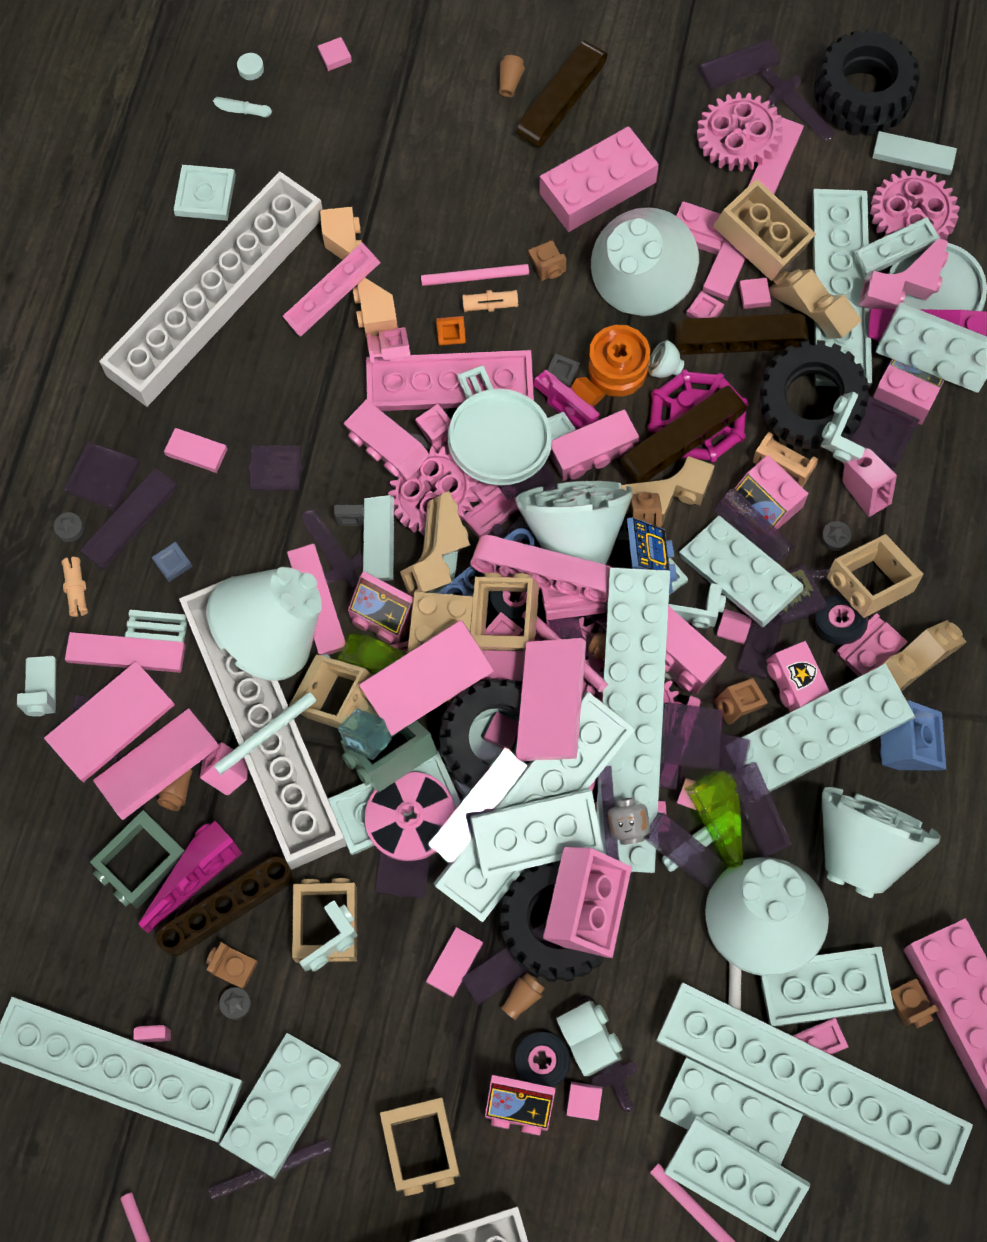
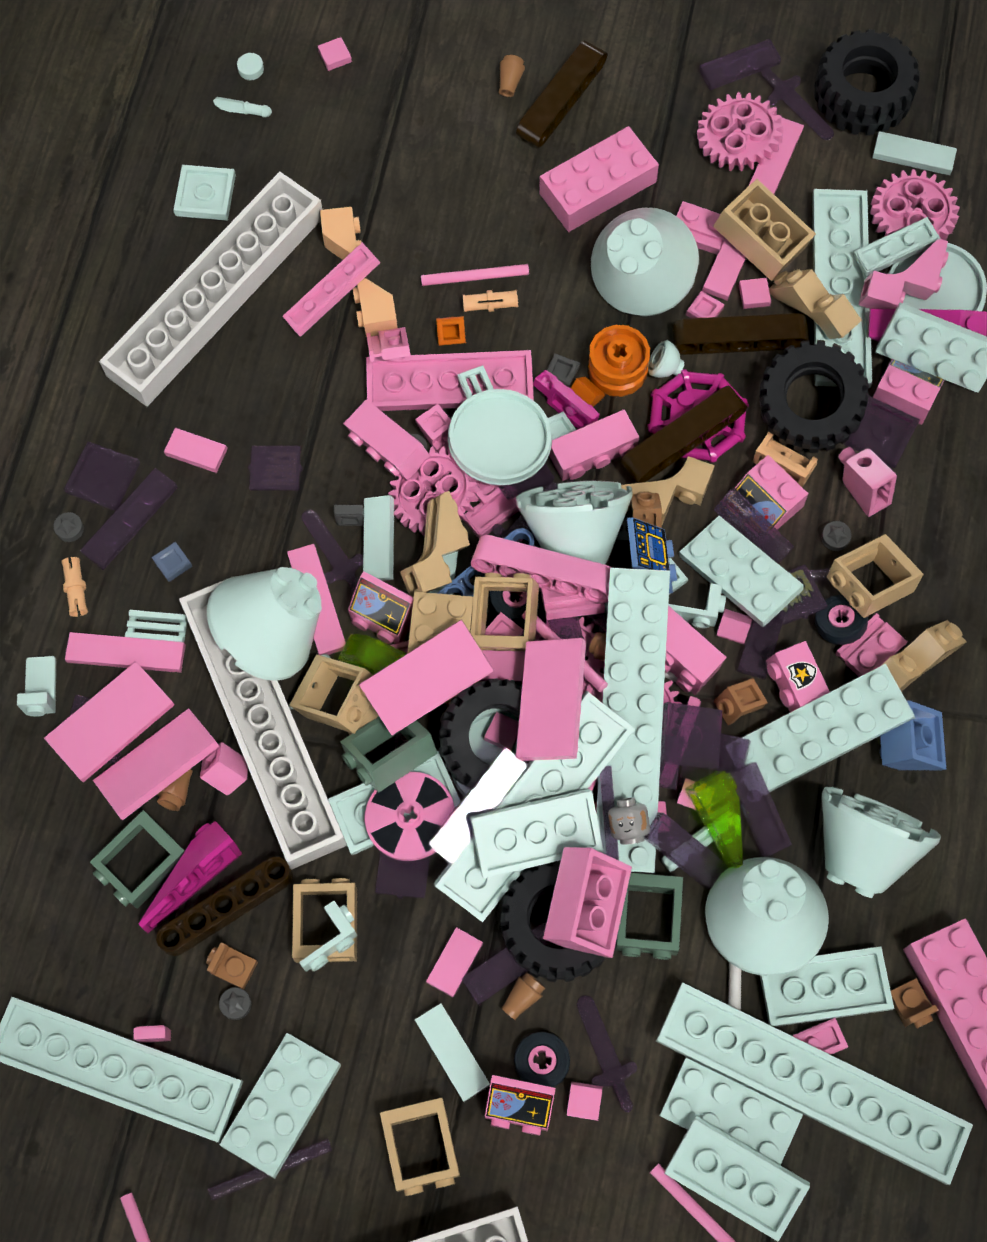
light aqua bar [213,692,317,775] -> none
clear light blue brick [338,708,392,760] -> none
medium nougat bracket [528,240,566,281] -> none
light aqua brick [556,1001,623,1076] -> none
light aqua bracket [821,392,865,463] -> none
none -> light aqua tile [415,1003,490,1102]
none -> sand green window [615,873,683,960]

